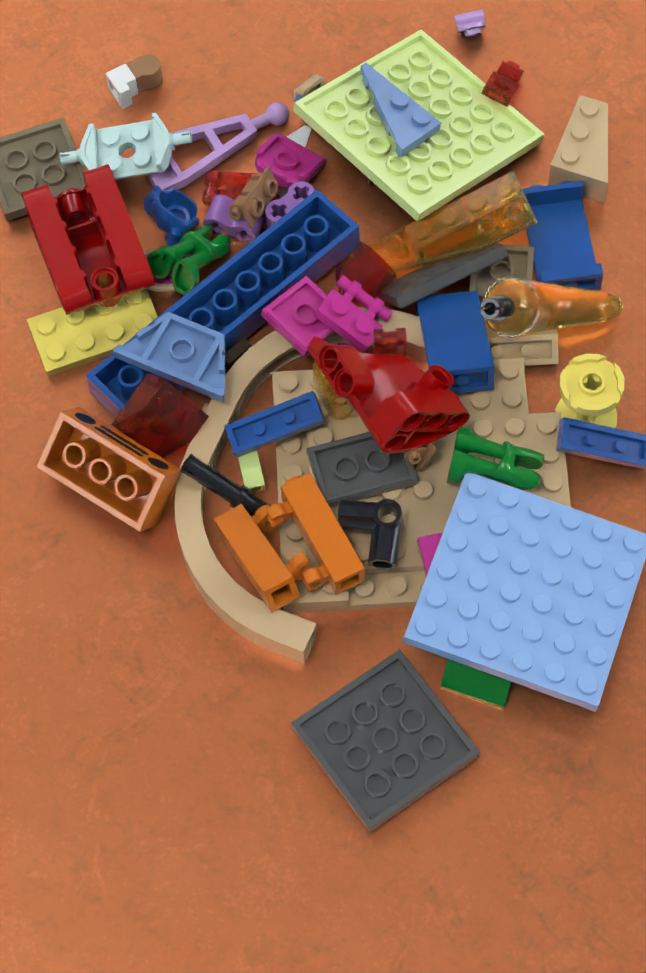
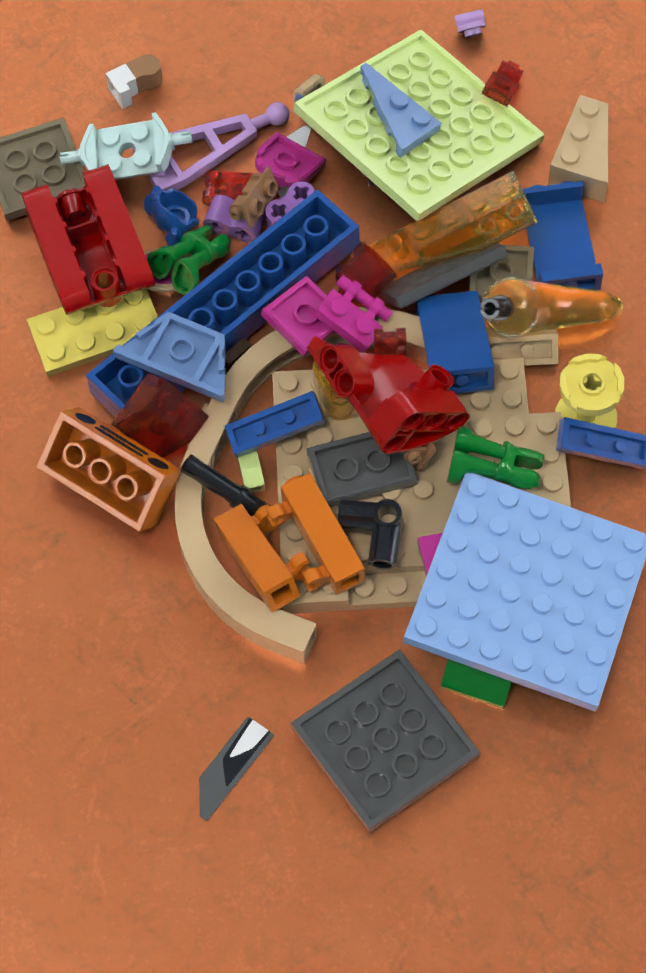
none -> sticker [199,717,274,820]

